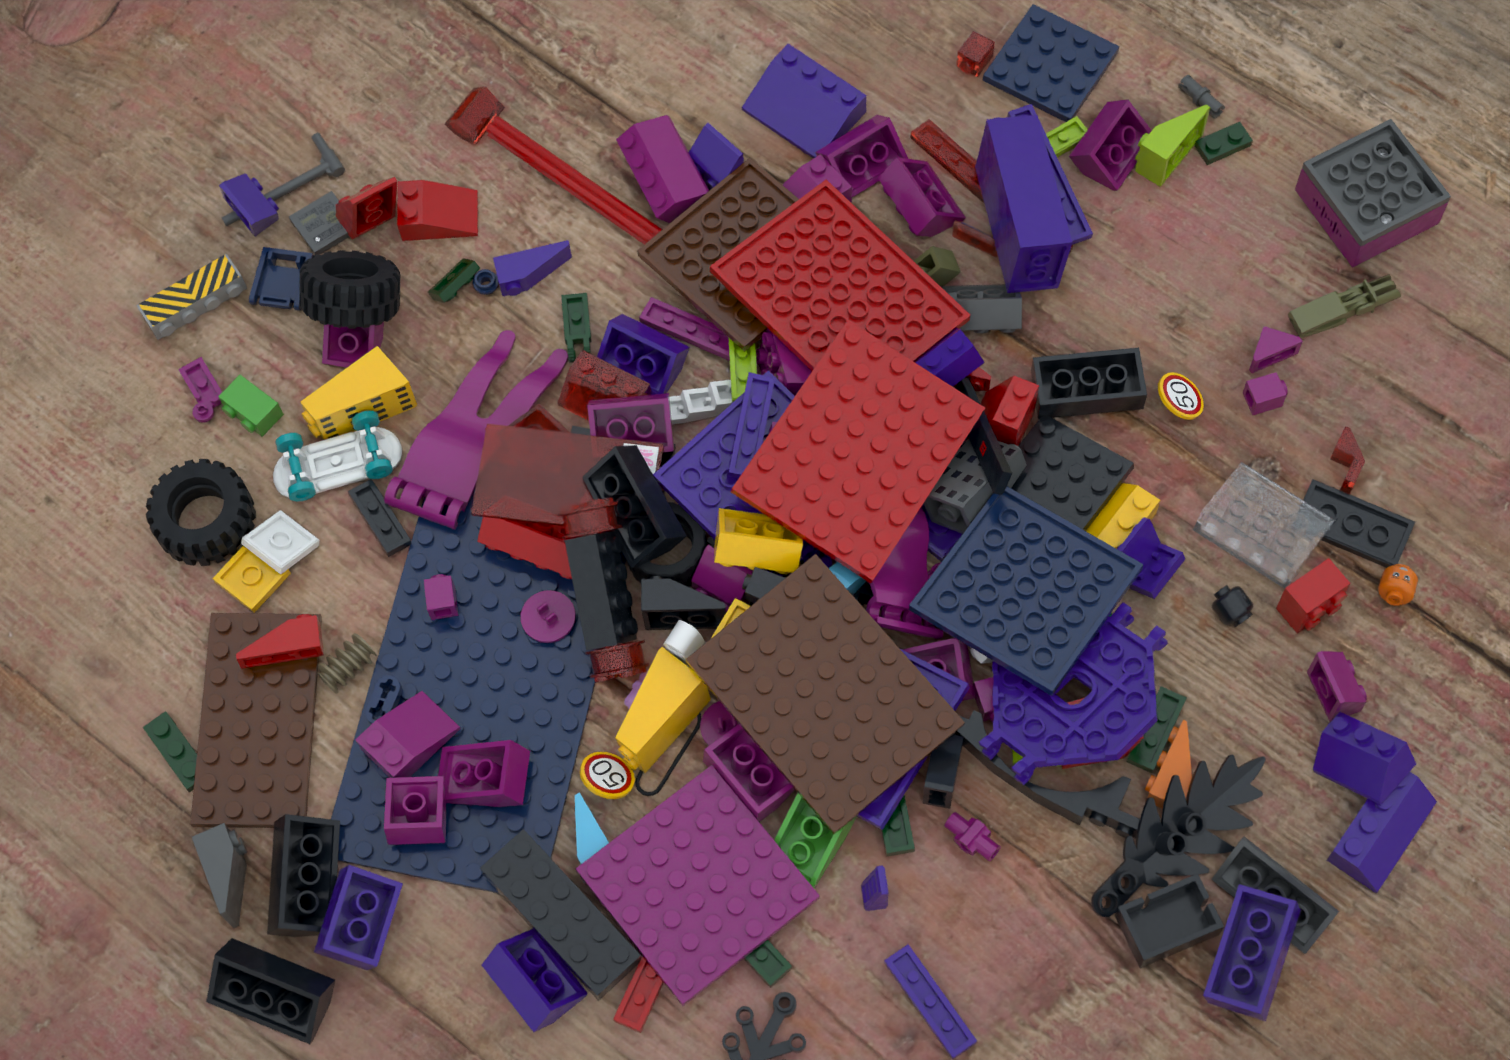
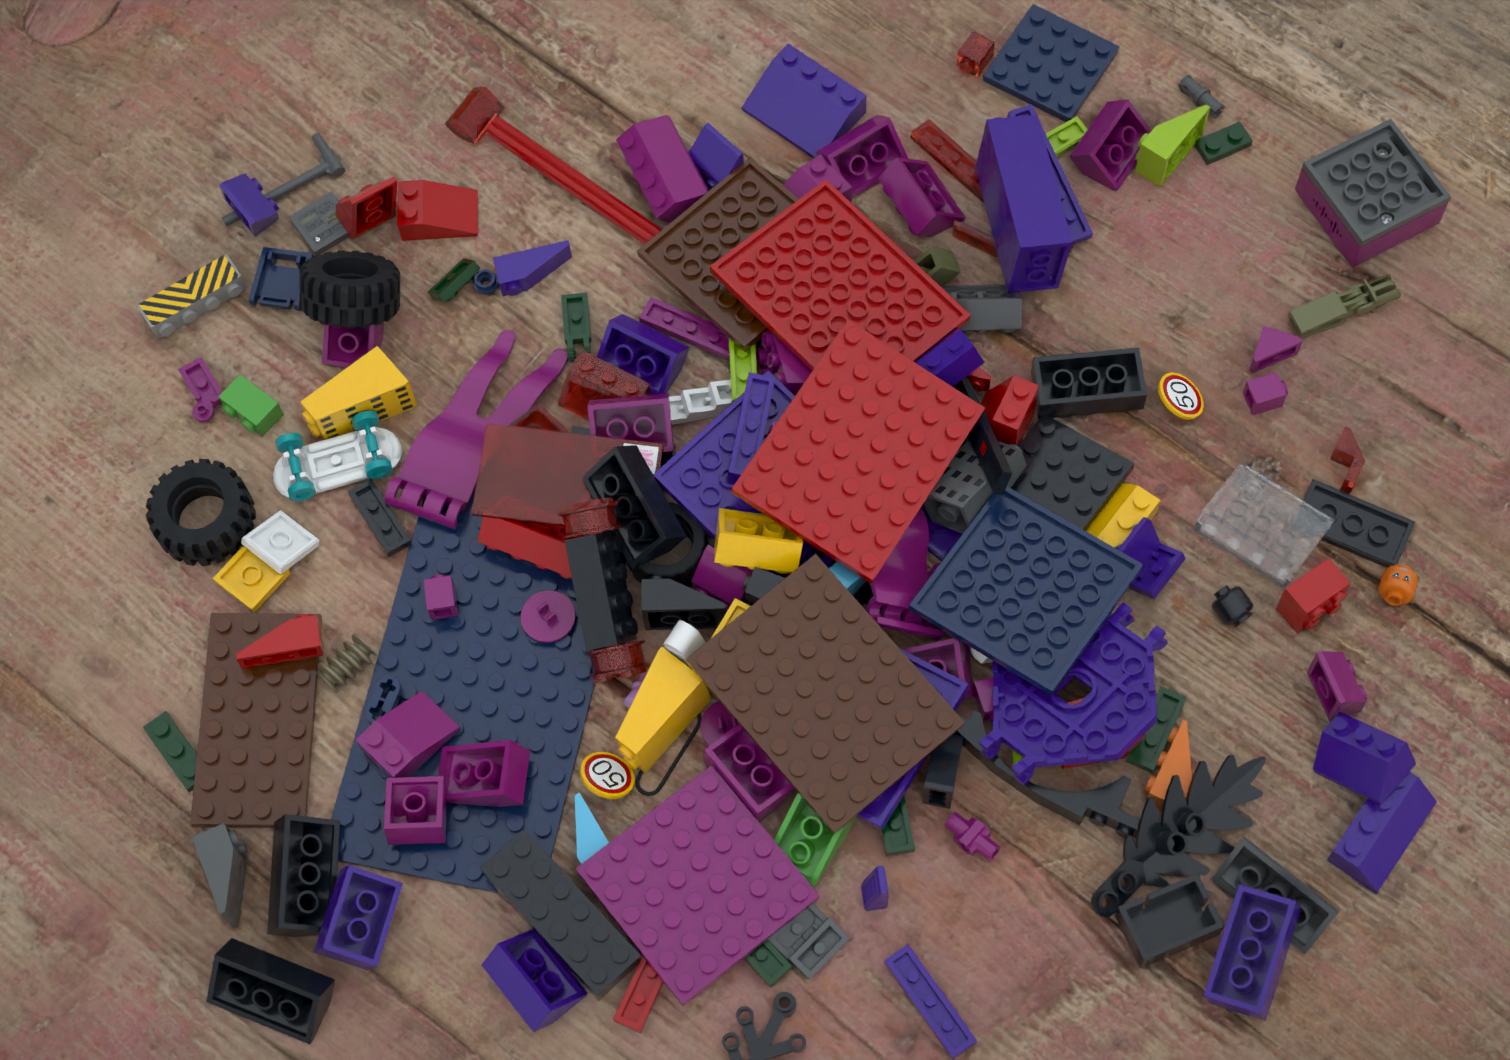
none -> dark grey slope [768,904,850,980]

